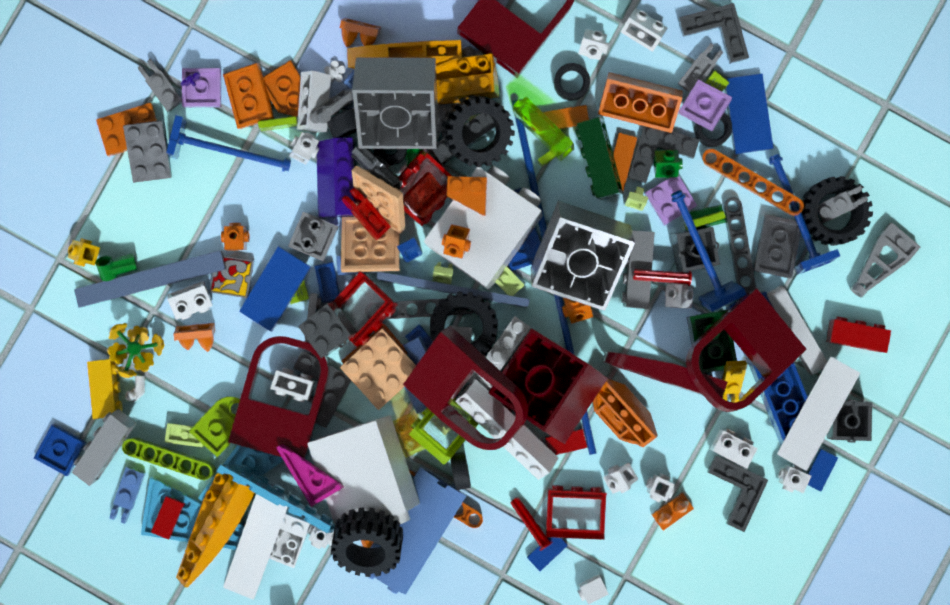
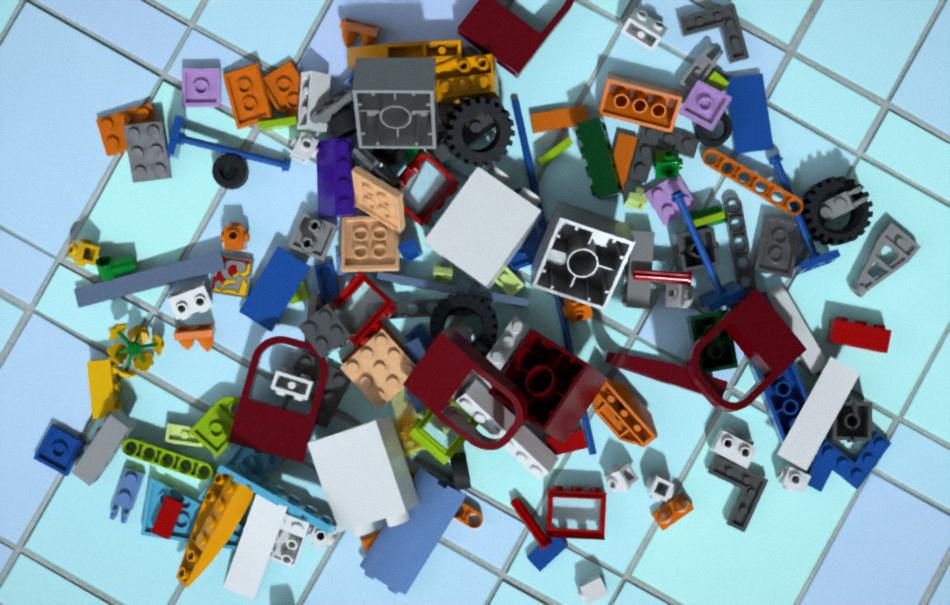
white arm [125,376,145,402] -> none
light grey hinge [137,58,182,112] -> none
dark purple plant [181,72,201,87] -> none
dark pink wing [277,444,344,507] -> none
white plant [324,61,346,82] -> none
black tyre [331,507,403,577] -> none
red hinge [342,188,391,240] -> none
clear red bracket [403,172,447,218] -> none
orange brick [442,224,471,259] -> none
orange wing [447,176,487,216] -> none
clear neon green brick [512,96,575,162] -> none
black tyre [553,63,590,101] -> none
white brick [578,28,609,60] -> none
yellow hinge [722,360,747,402] -> none
none -> black tyre [212,154,249,190]
none -> blue plate [815,431,891,489]

